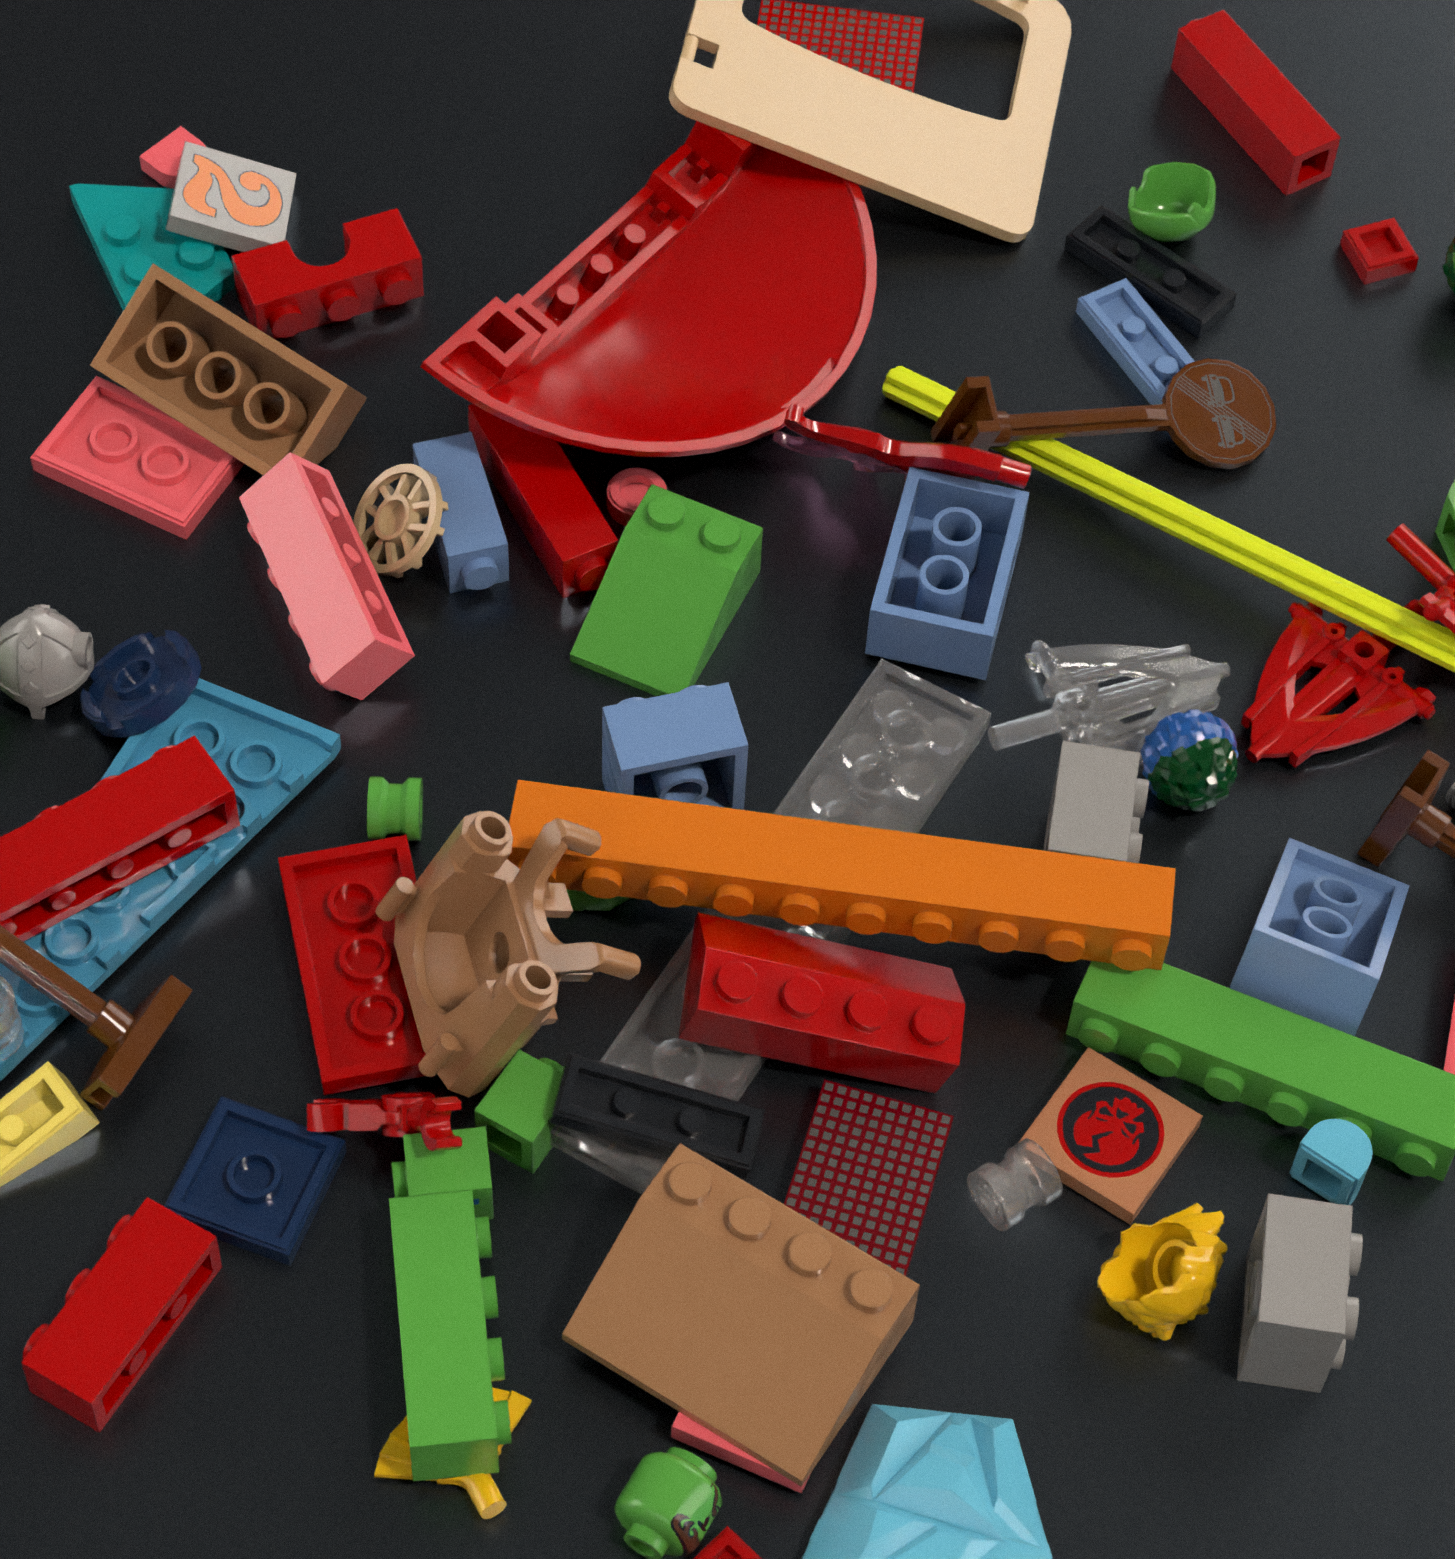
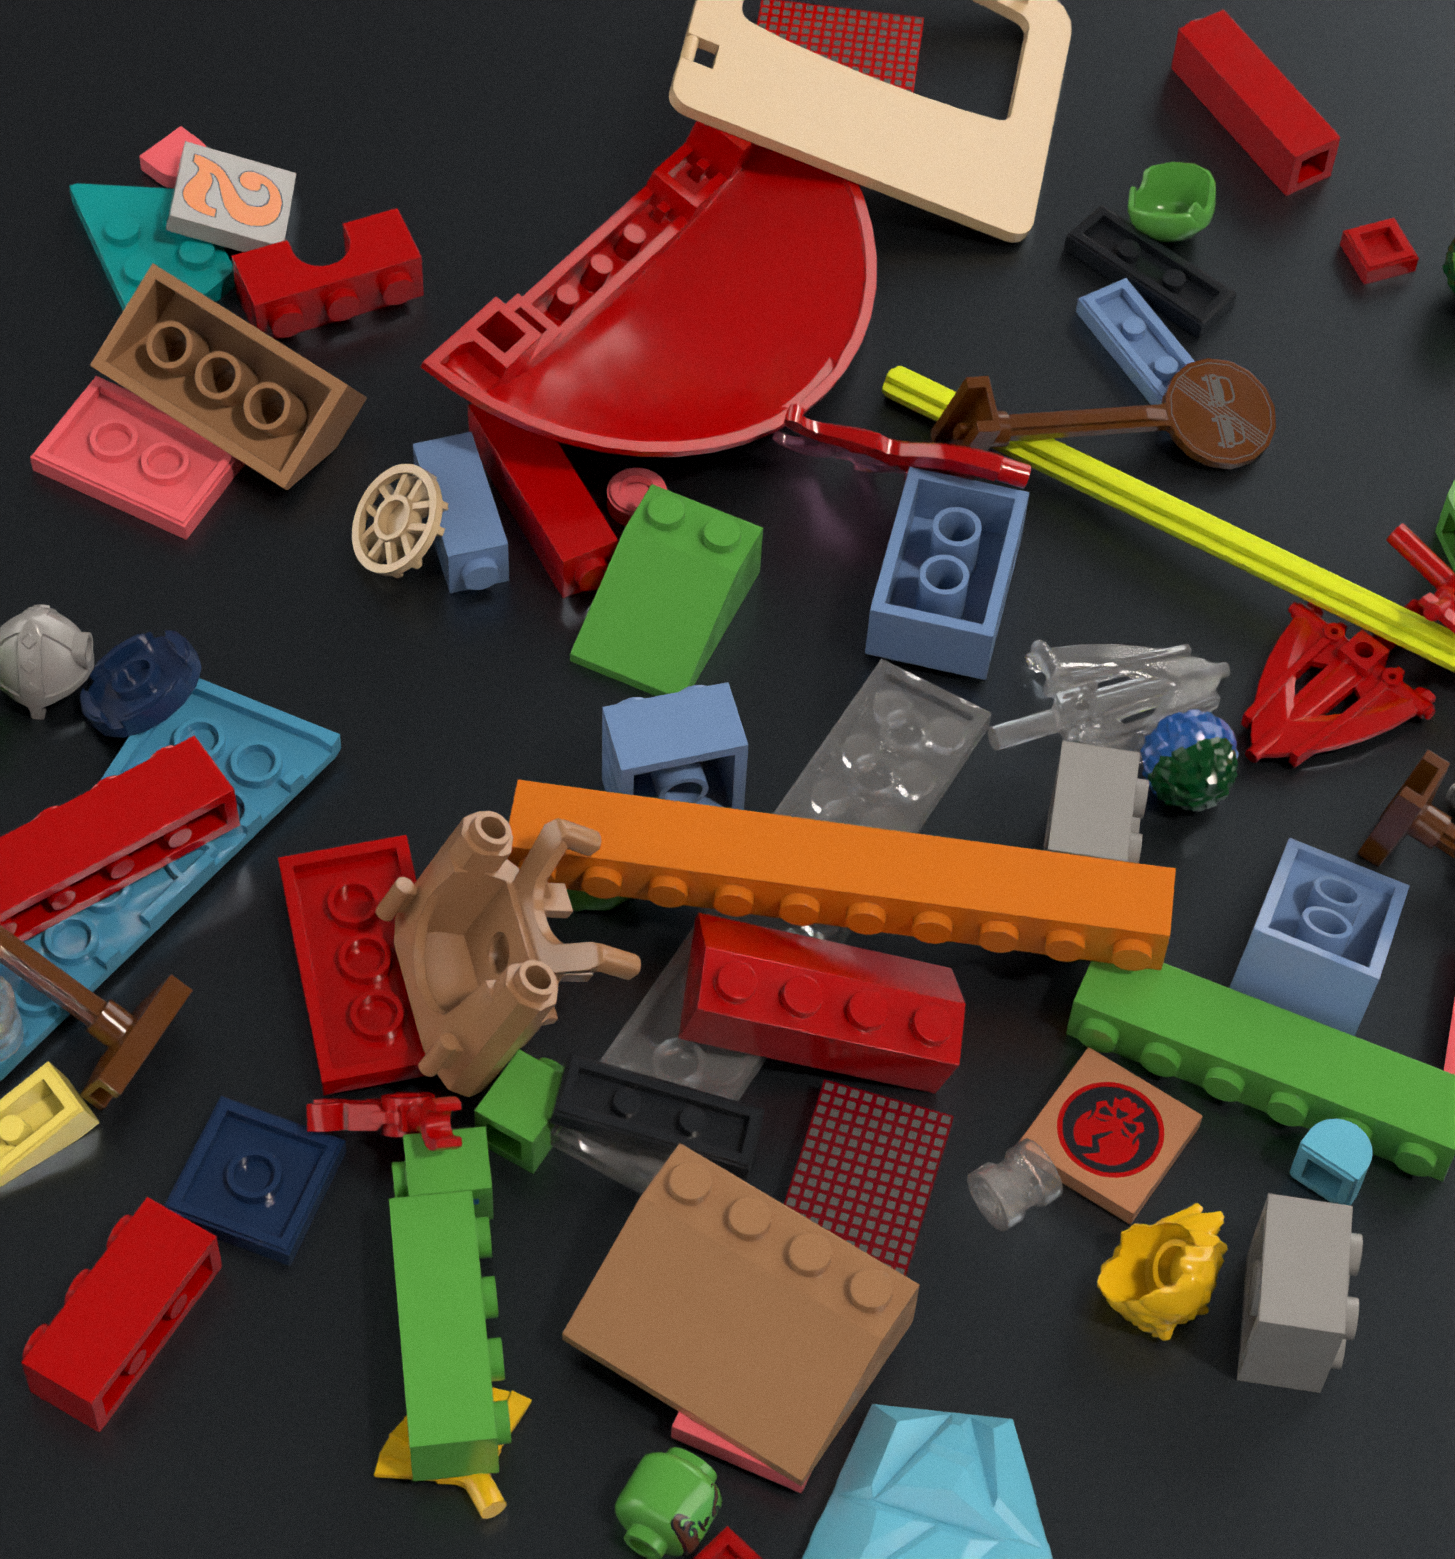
coral brick [239,452,415,700] -> none
bright green wheel [367,776,423,842] -> none

